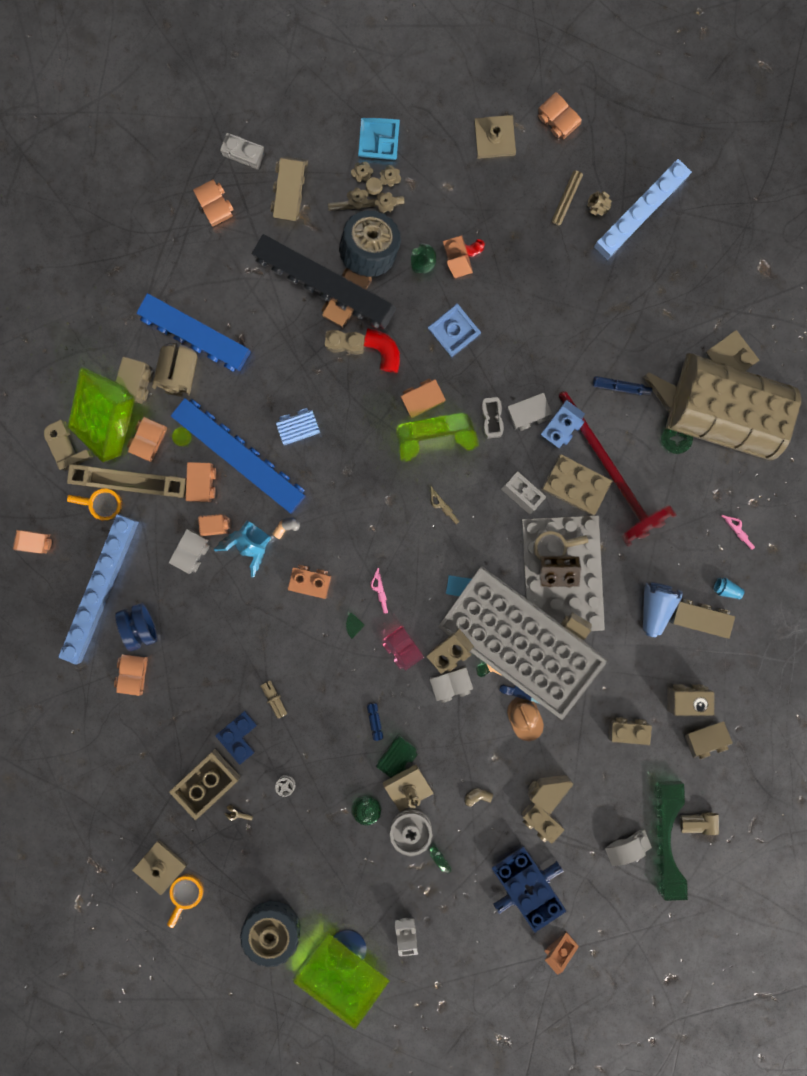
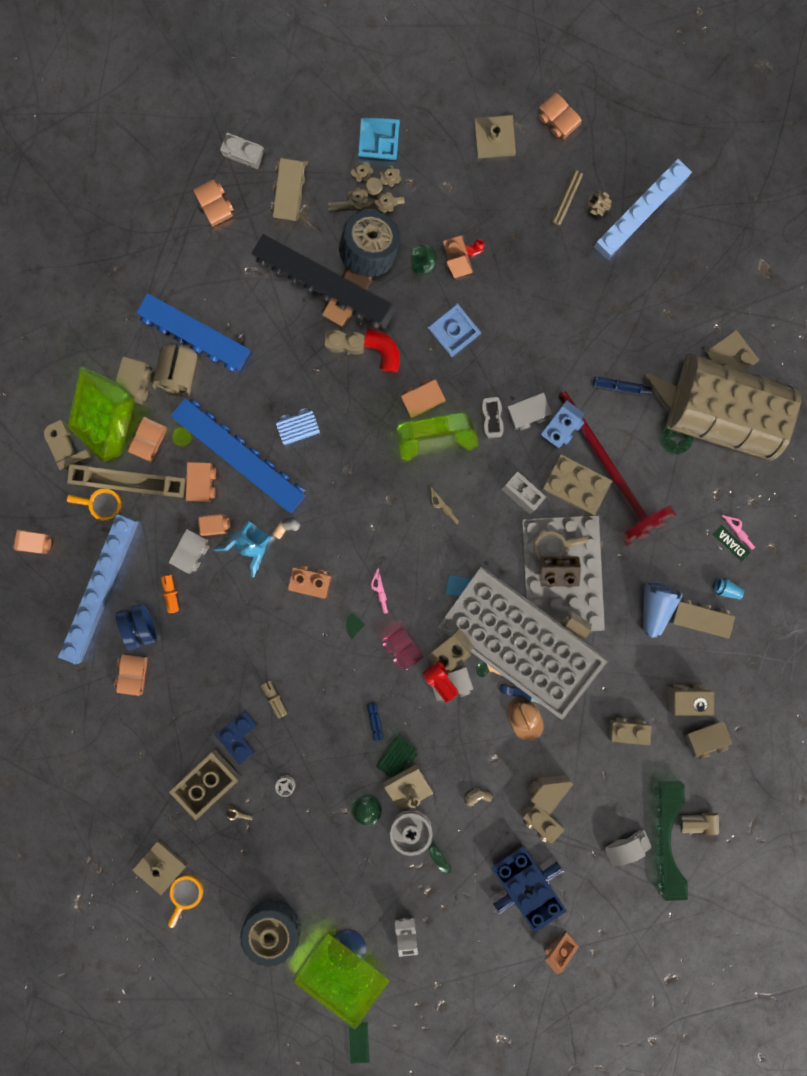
none -> orange axle [160,574,179,613]
none -> clear green tile [349,1022,370,1064]
none -> red piece [423,662,459,703]
none -> clear green sticker [713,525,751,562]

